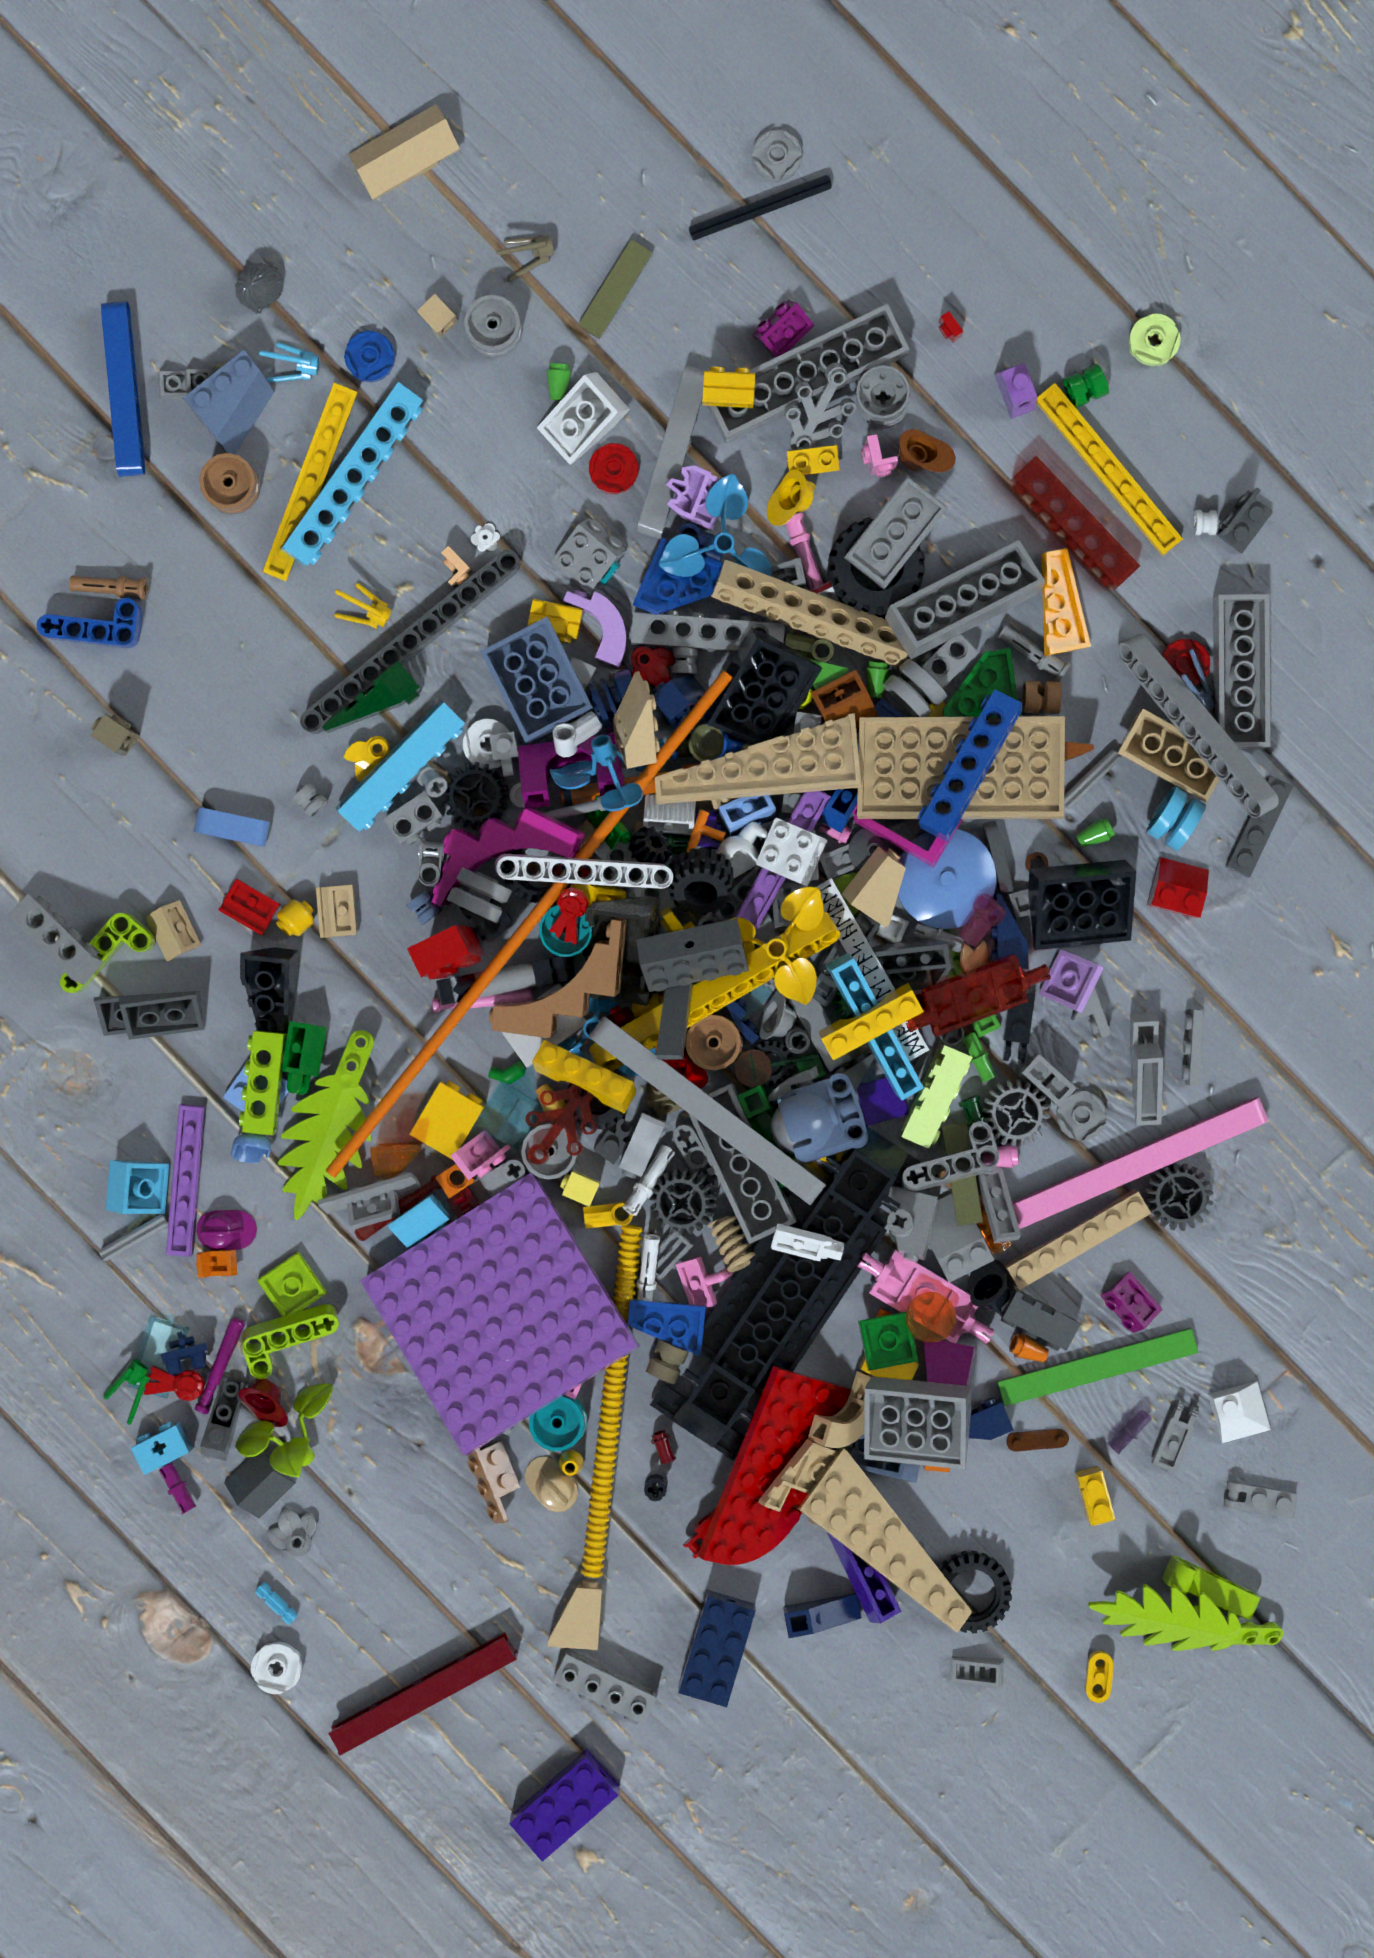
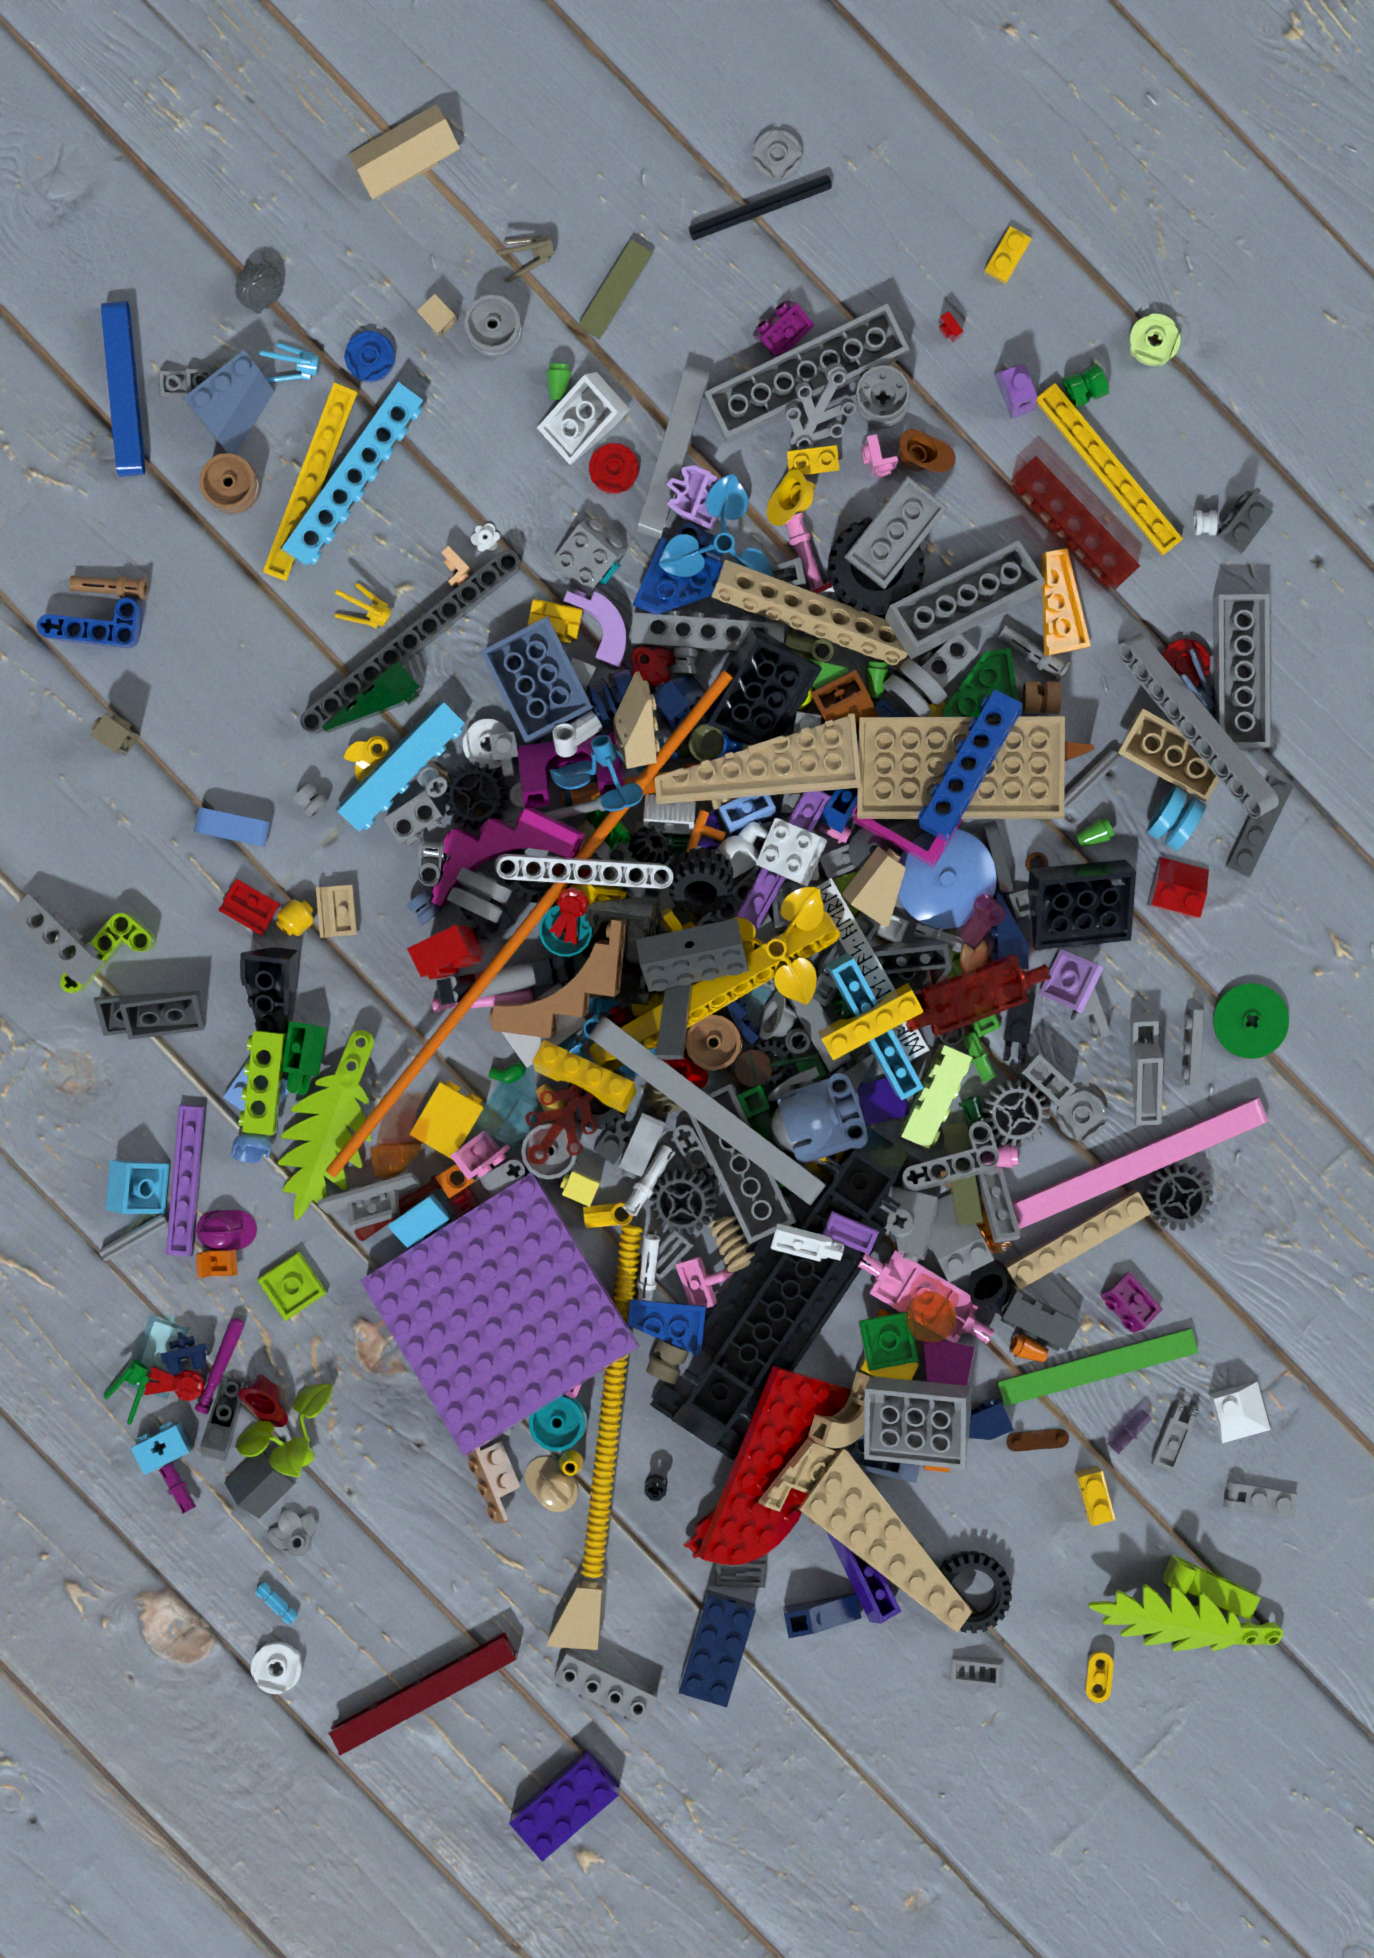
tan panel [146,900,201,961] -> none
lime beam [241,1304,339,1379] -> none
dark red pin [651,1430,676,1464] -> none
yellow brick [702,367,755,408] -> none
none -> dark grey tile [715,1560,766,1588]
none -> medium lavender tile [822,1211,879,1255]
none -> yellow plate [984,226,1032,285]
none -> green piece [1213,983,1289,1059]

